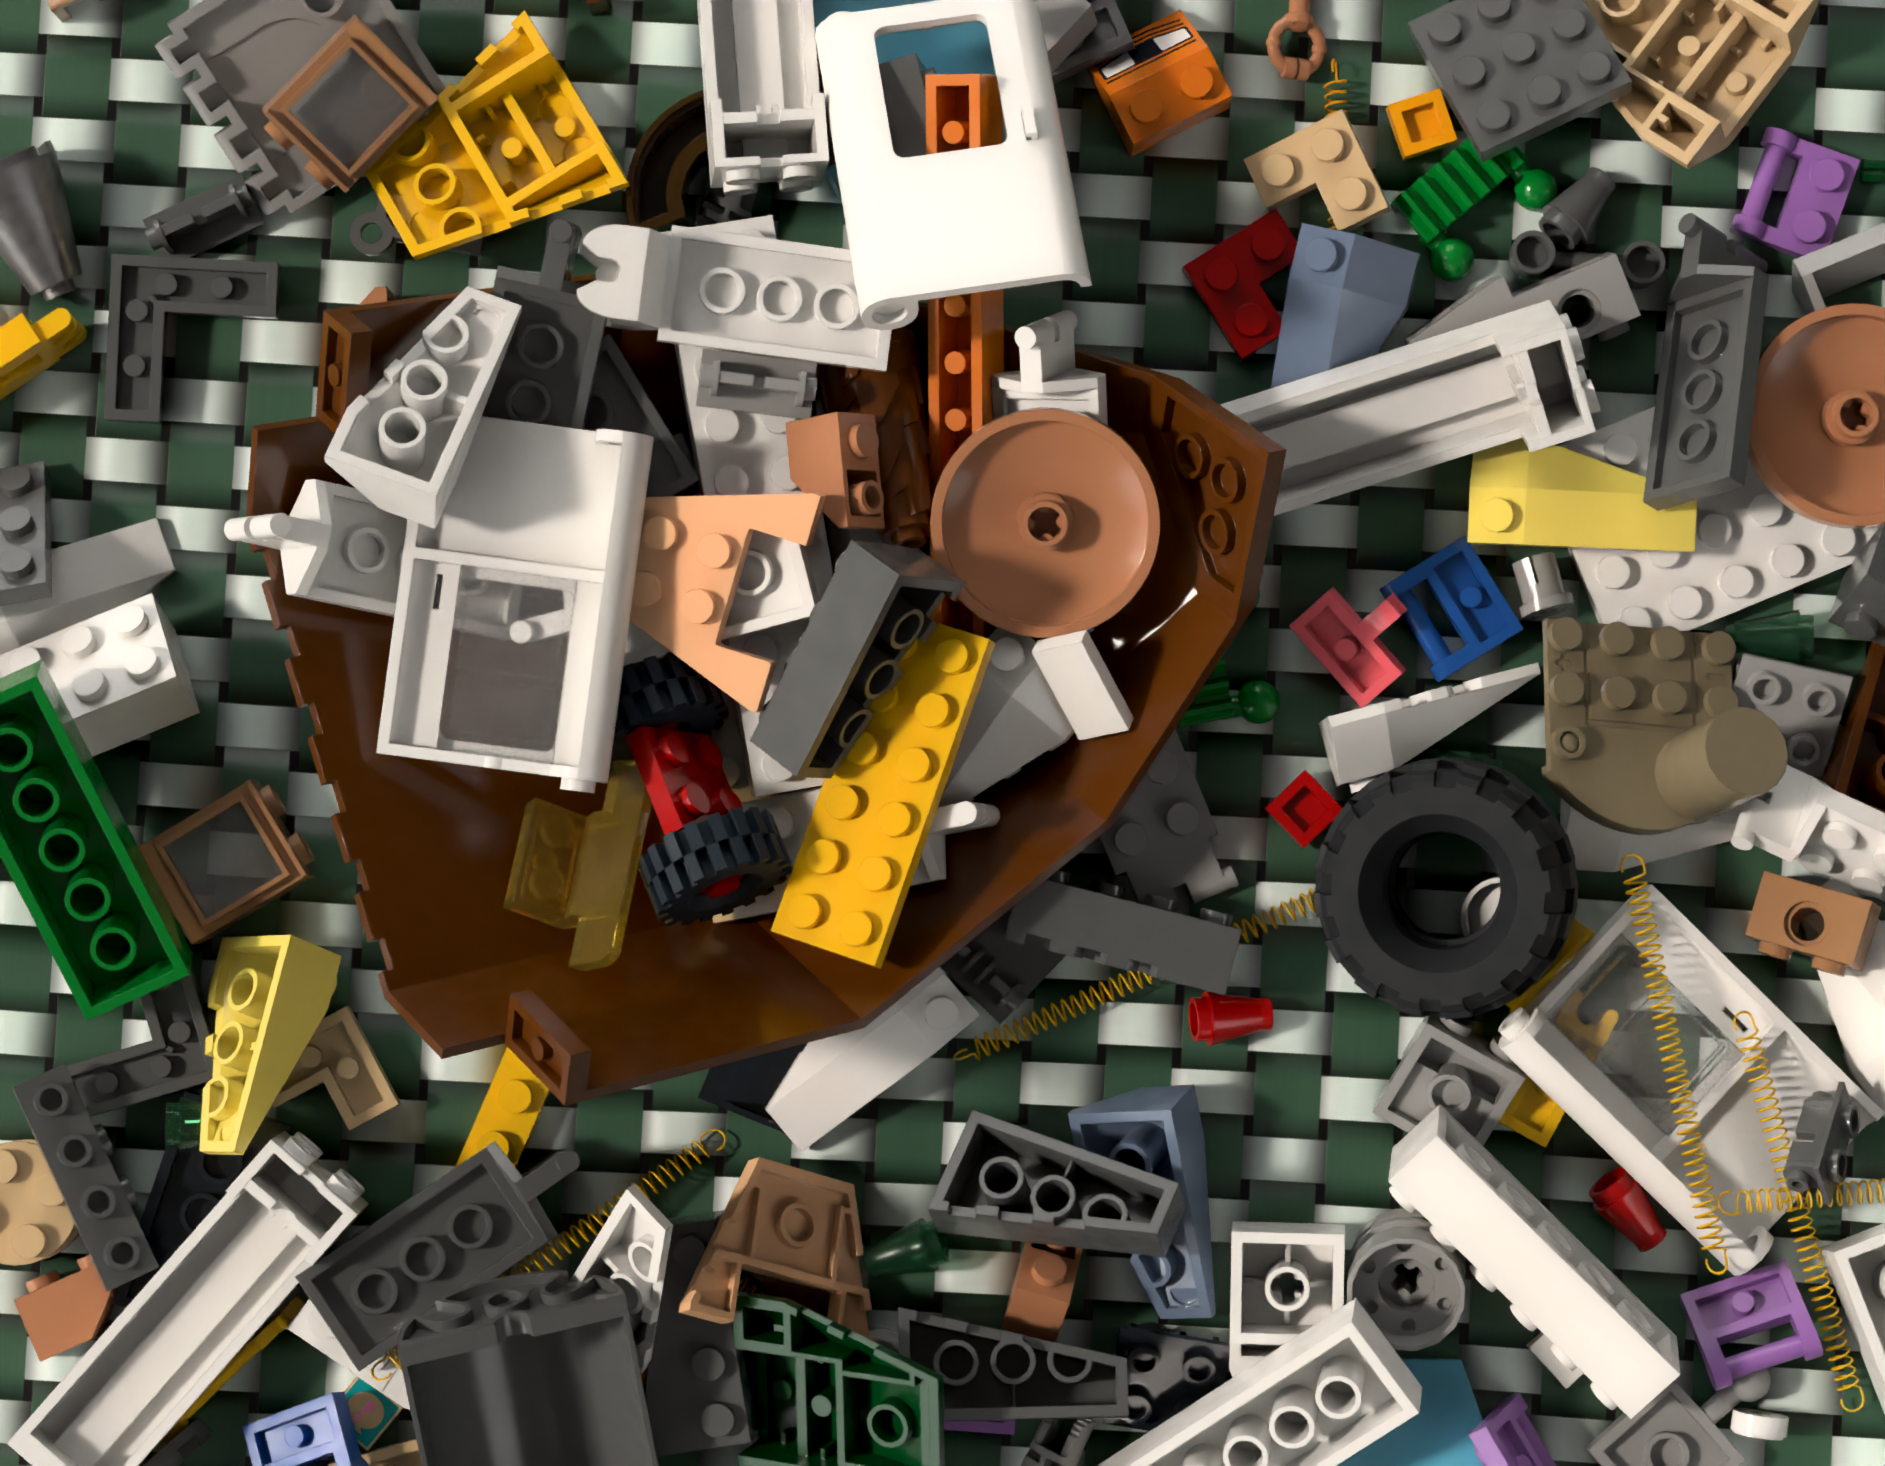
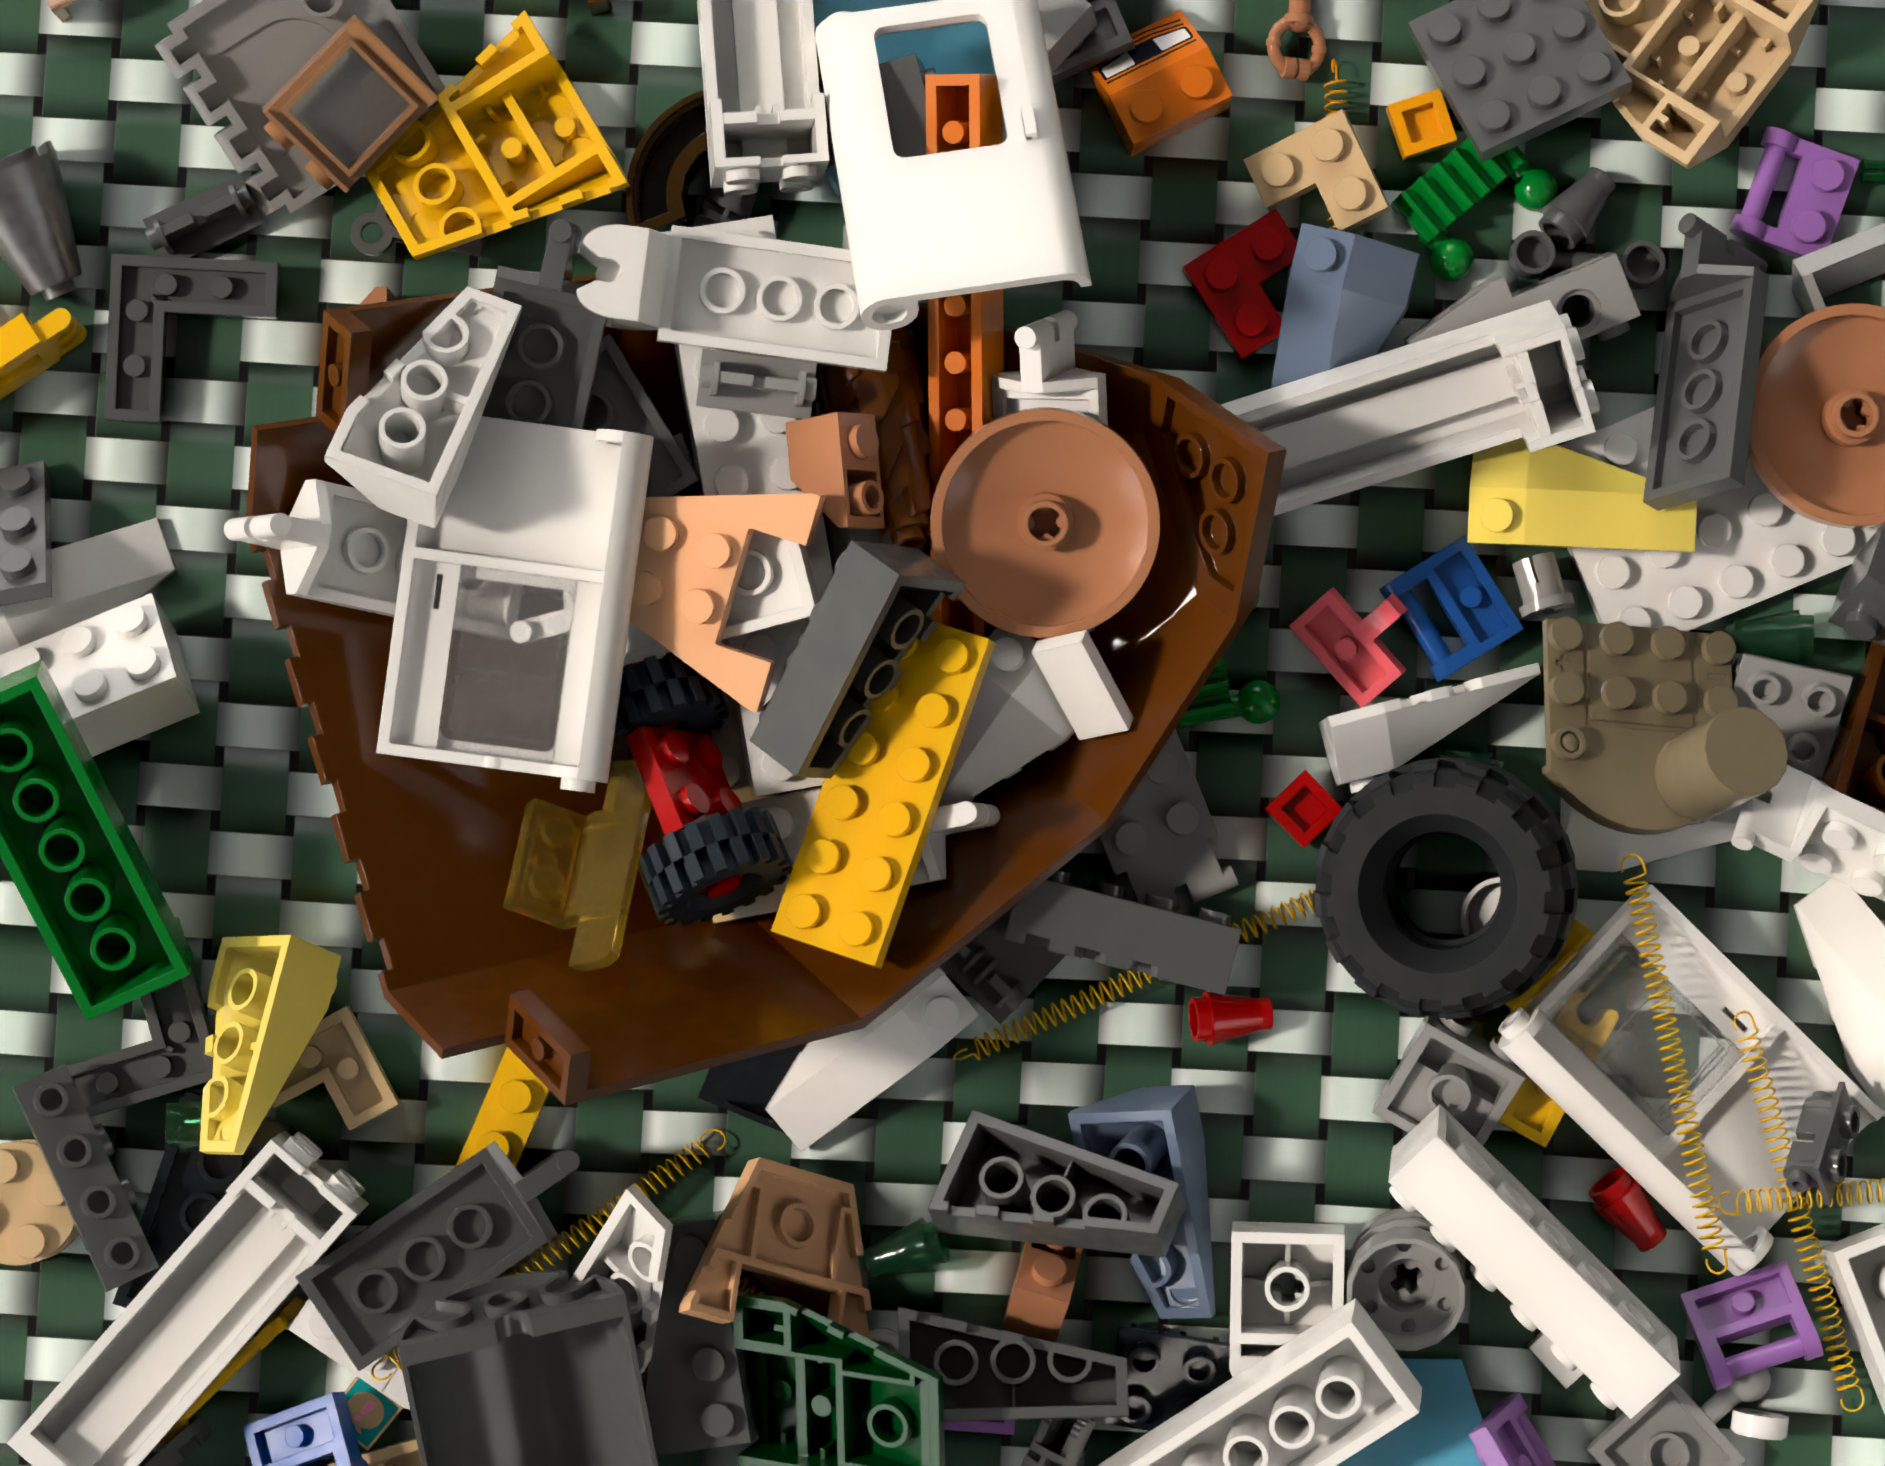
nougat slope [14,1255,118,1362] -> none
window [138,779,315,944] -> none
medium nougat brick [1745,871,1882,977] -> none

